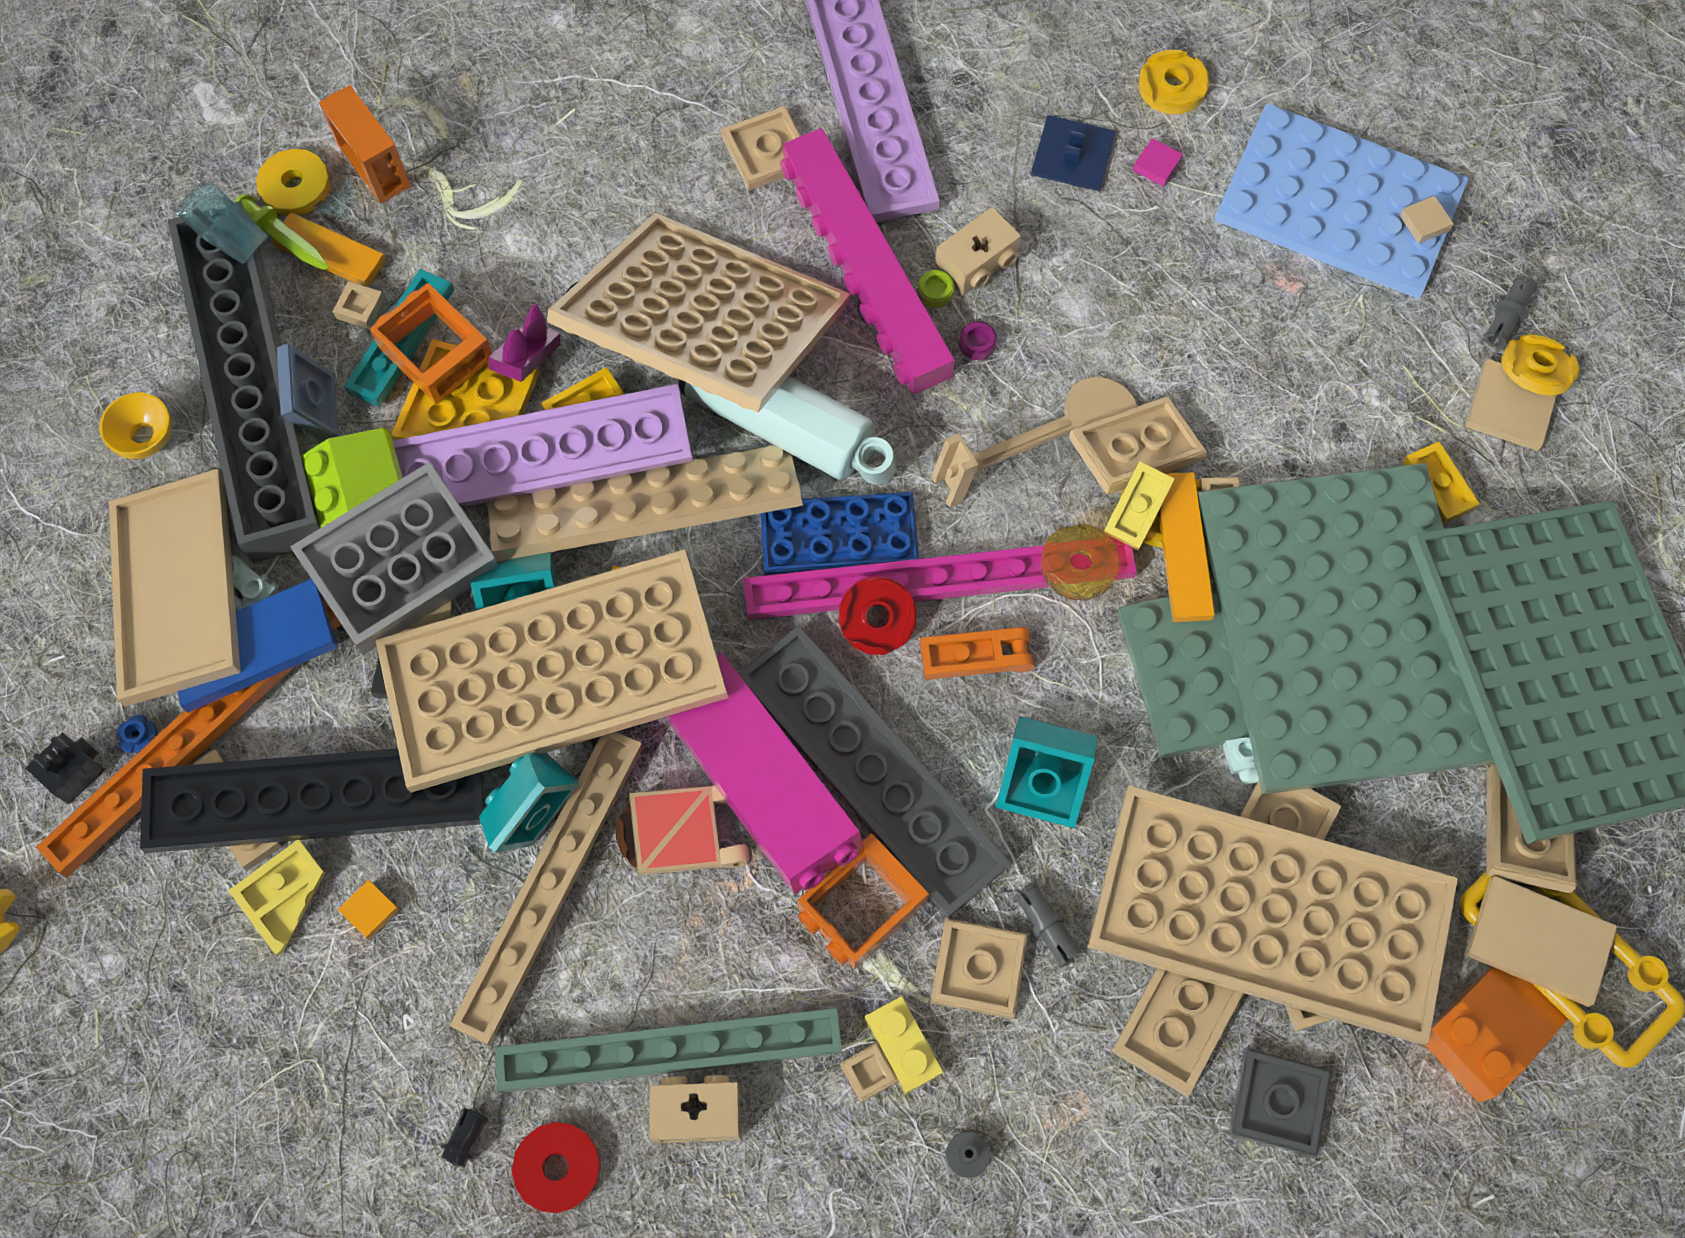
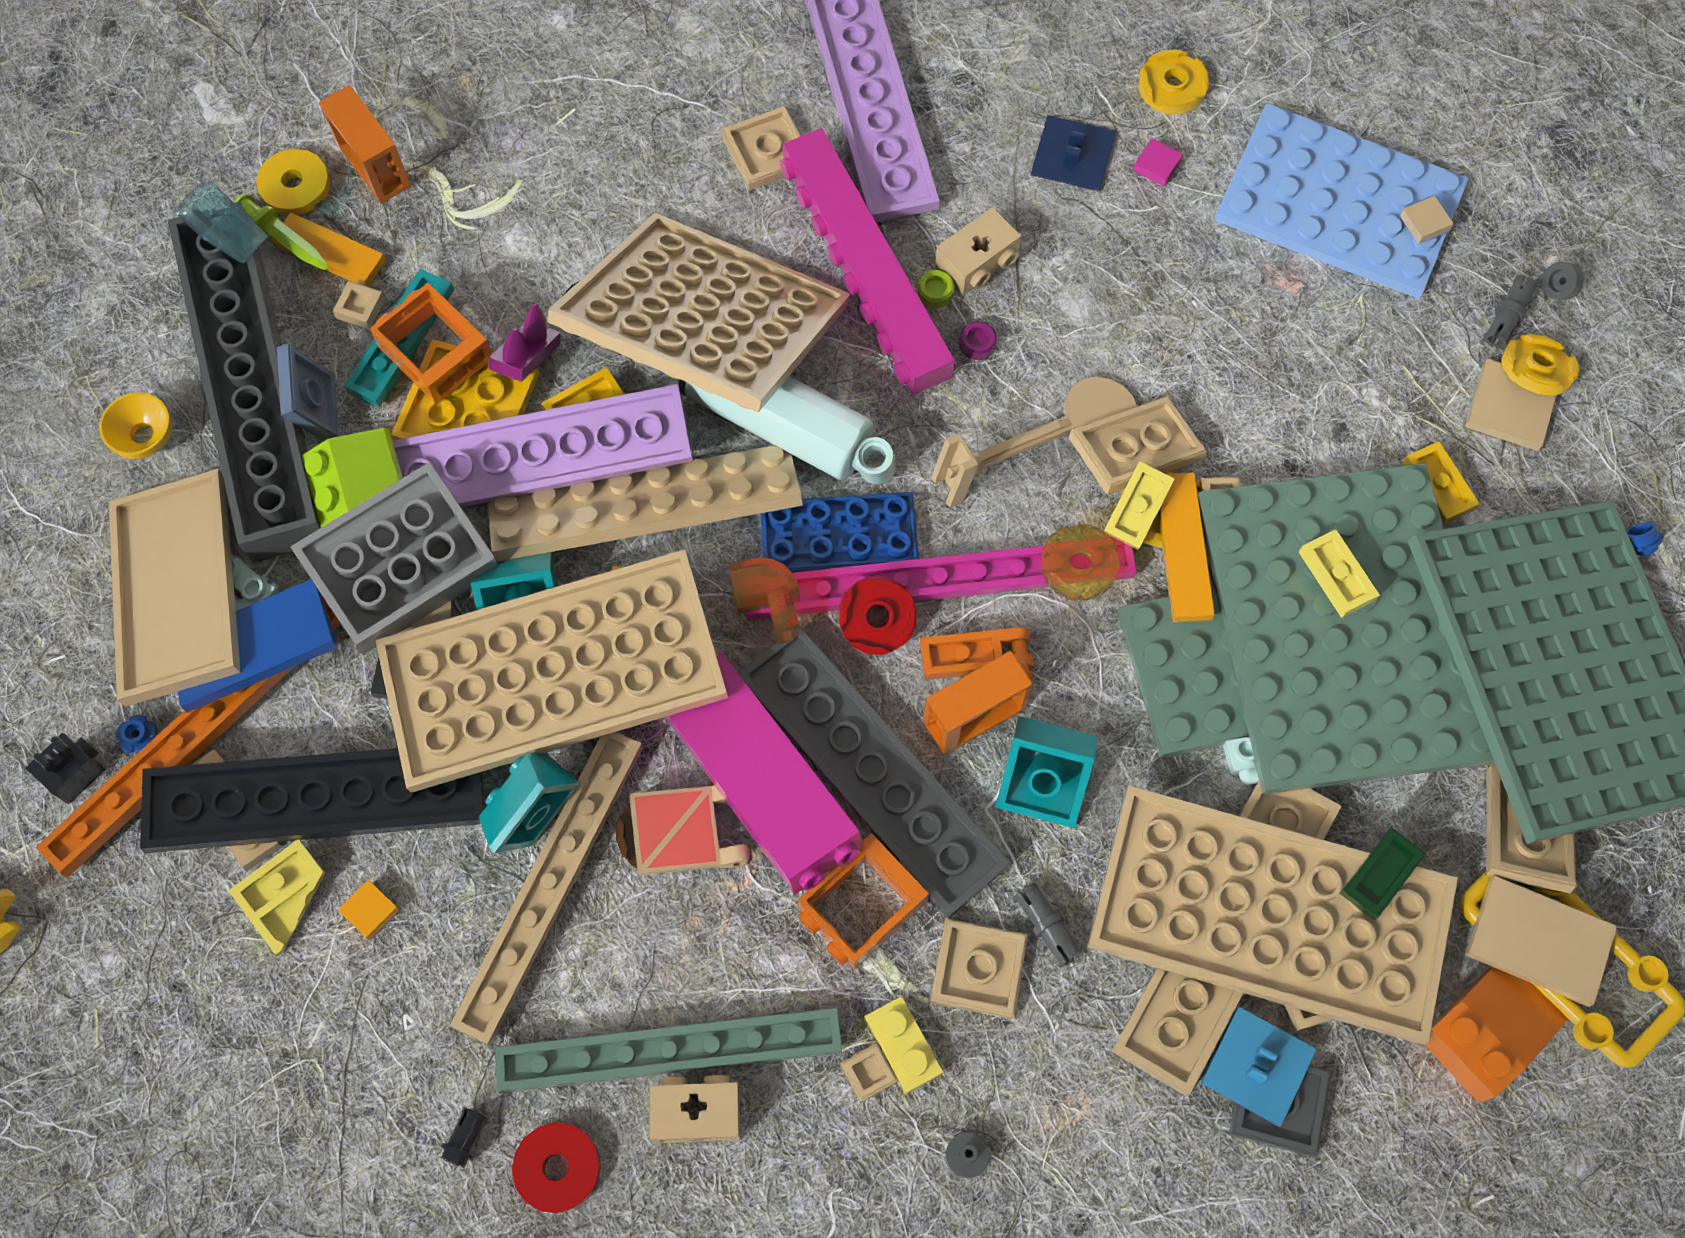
none -> clear orange brick [728,558,800,644]
none -> orange window [923,651,1033,756]
none -> dark azure piece [1201,1006,1317,1127]
none -> light yellow plate [1299,529,1380,618]
none -> dark green tile [1339,827,1426,921]
none -> dark grey tile [1542,262,1584,300]
none -> blue plate [1626,522,1664,556]

